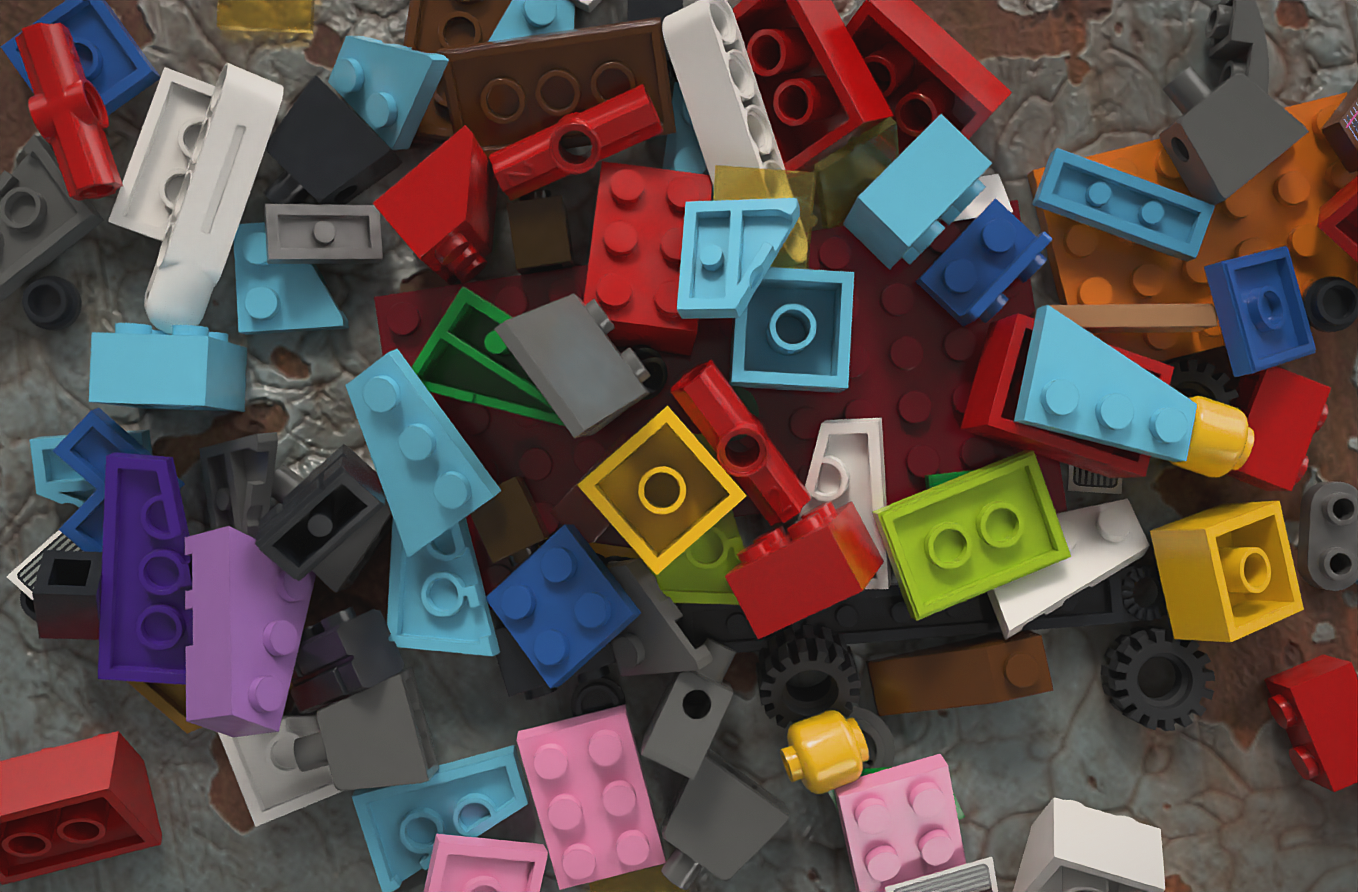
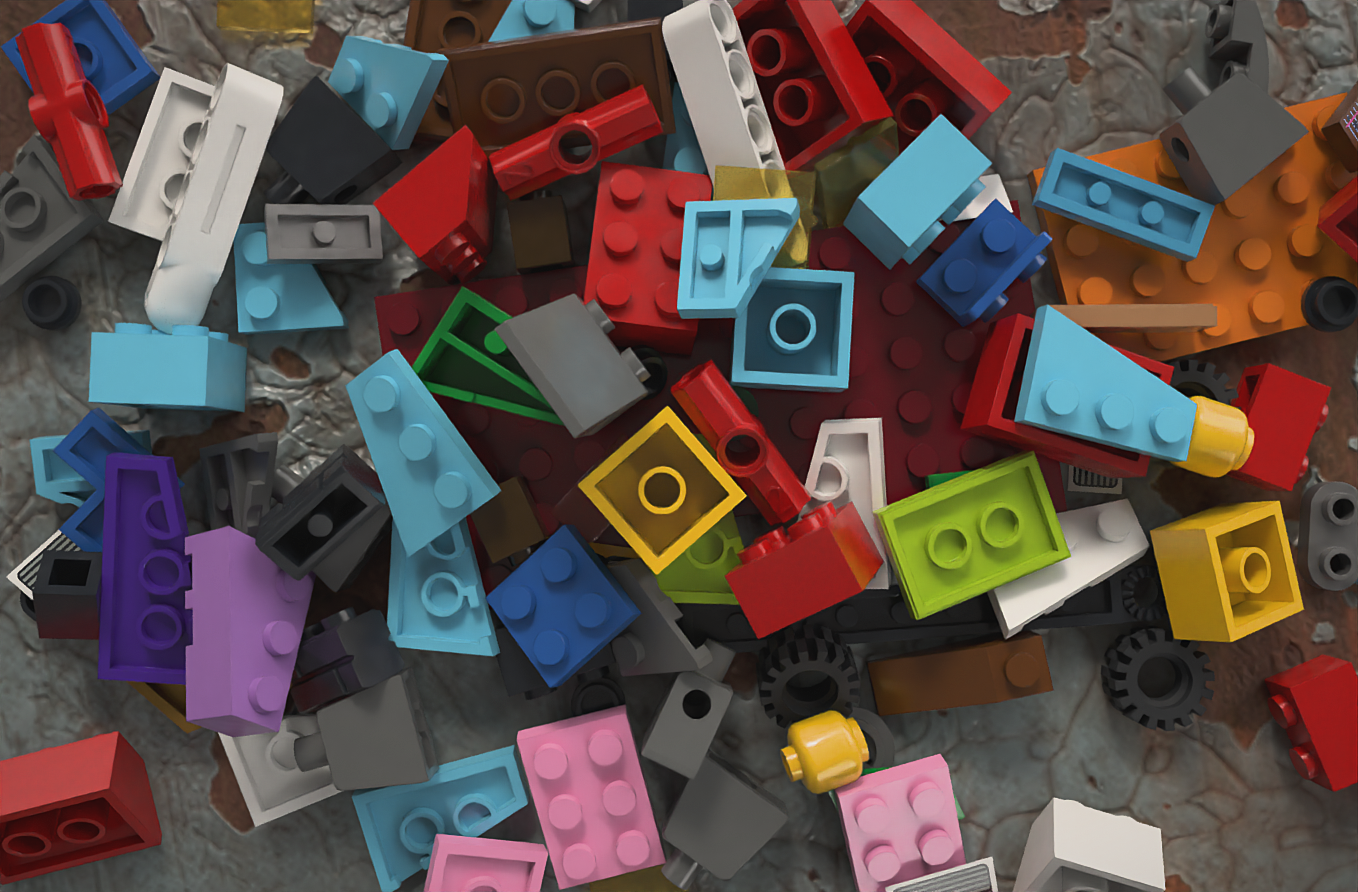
blue plate [1204,246,1316,377] -> none

